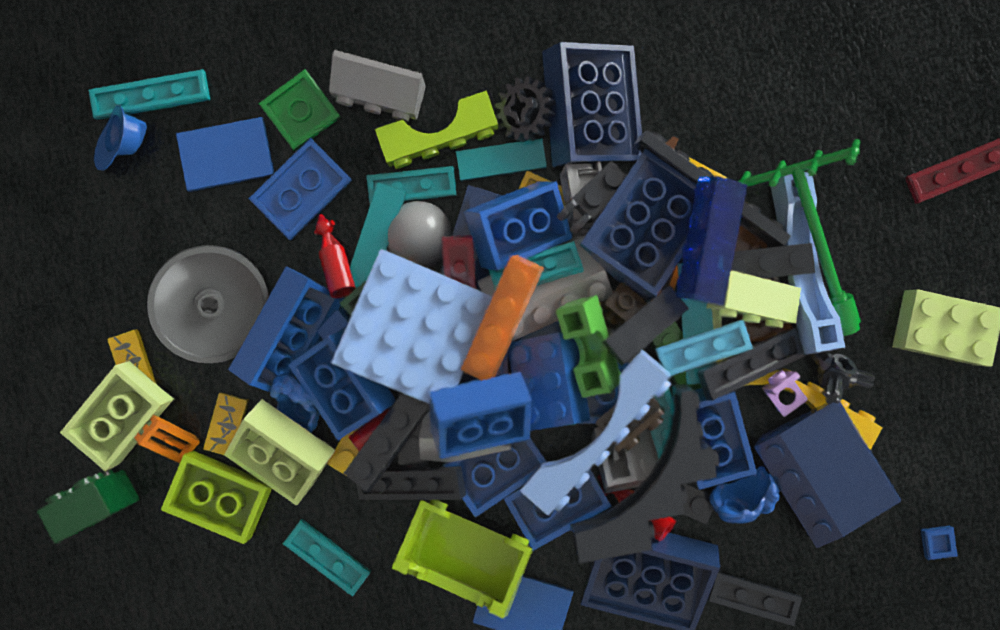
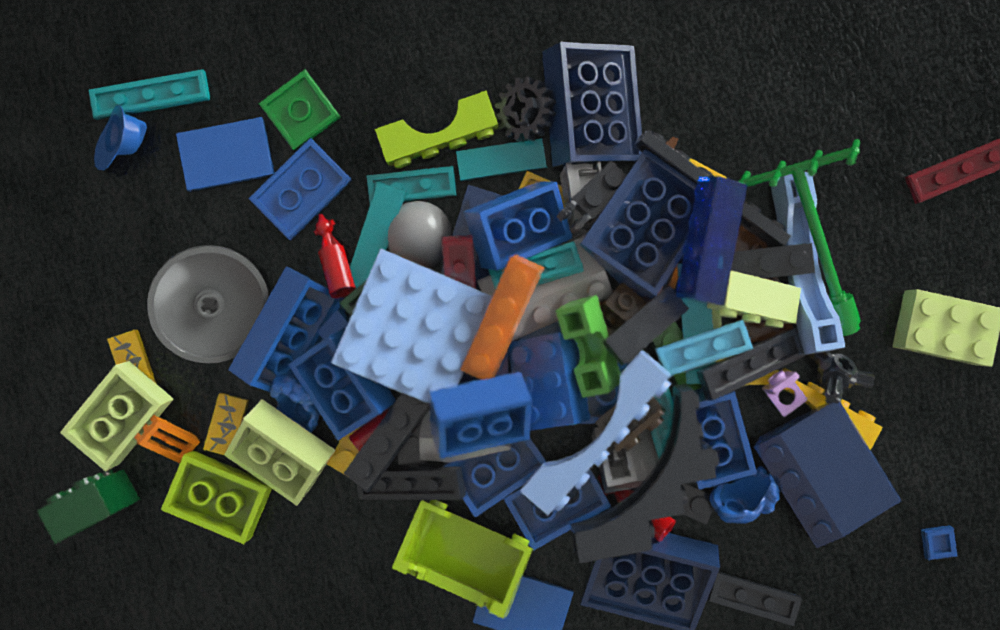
teal tile [283,519,371,597] -> none
light grey slope [329,50,426,122] -> none

